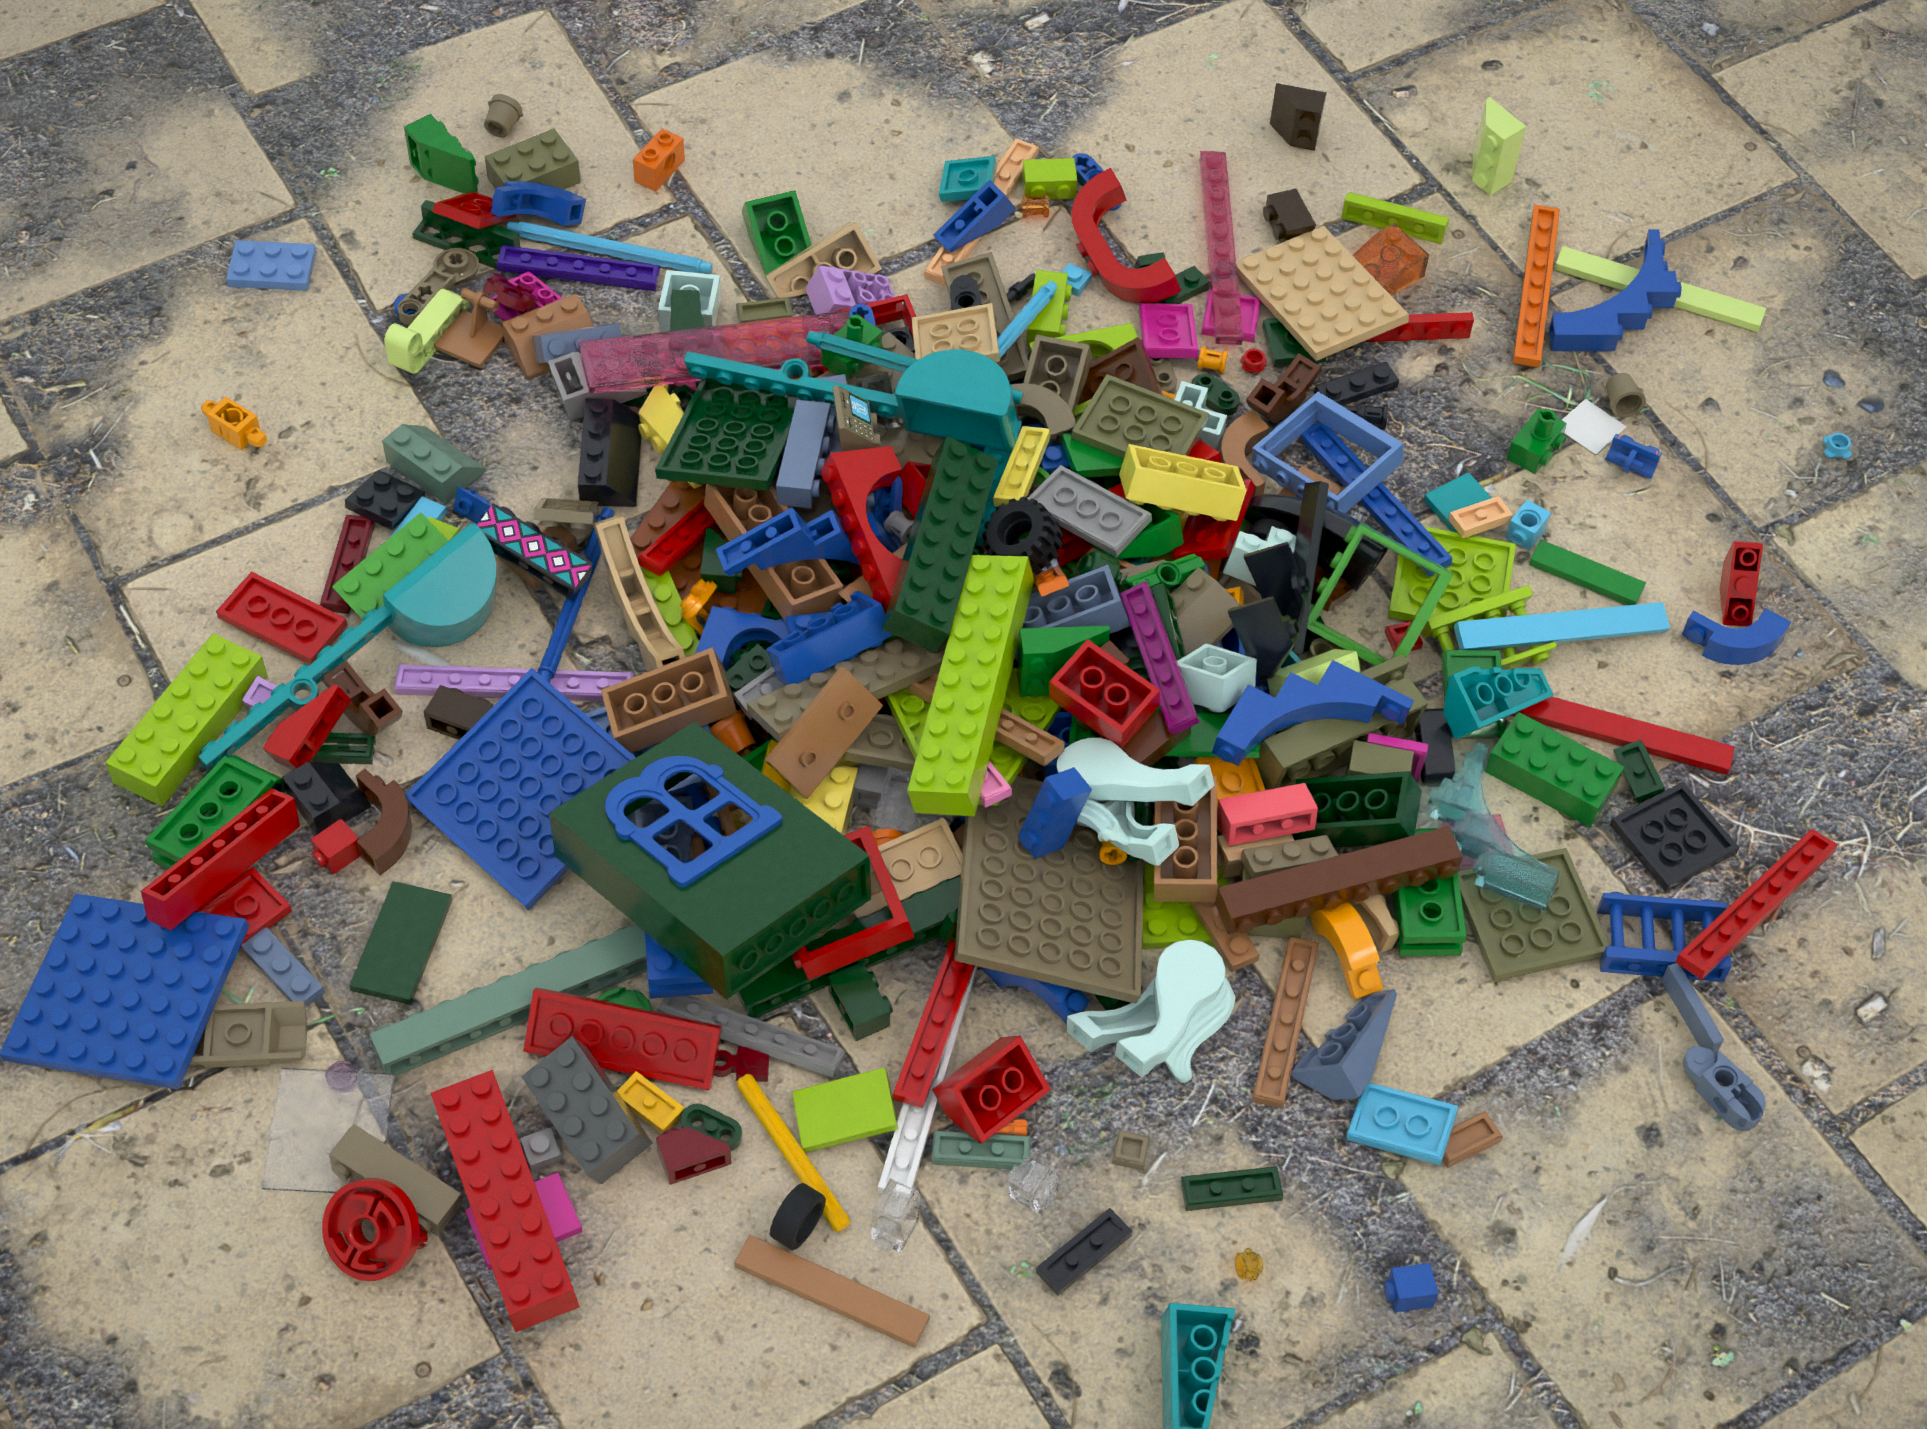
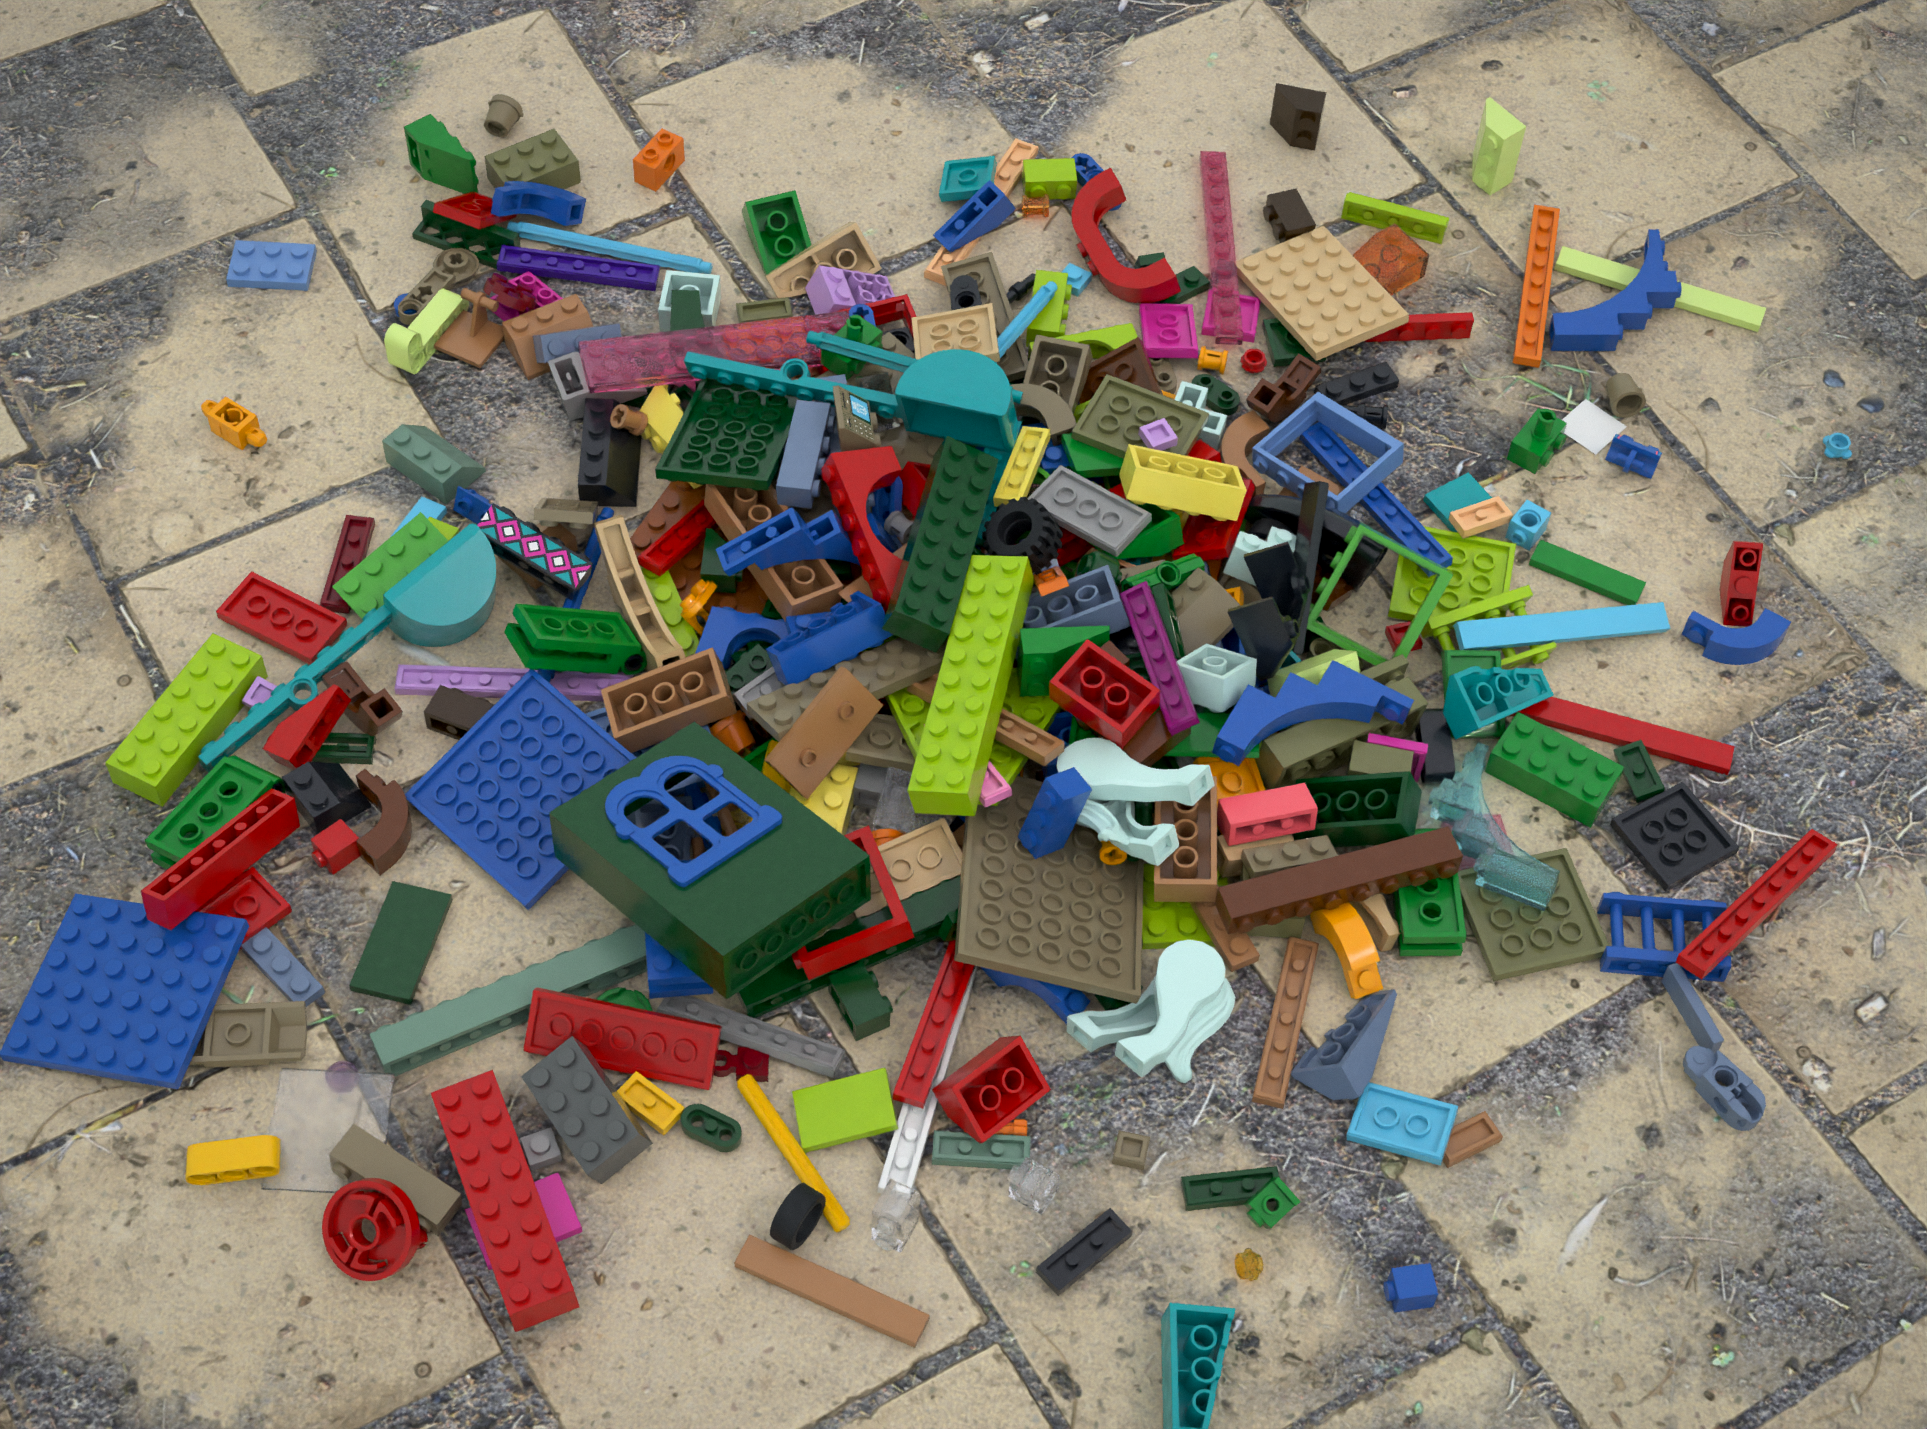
black plate [345,470,425,530] -> none
dark red slope [656,1127,732,1185] -> none
none -> yellow beam [185,1135,281,1185]
none -> green hinge [504,604,647,675]
none -> medium nougat bush [610,404,648,436]
none -> lavender plate [1139,418,1178,451]
none -> green brick [1244,1177,1301,1229]

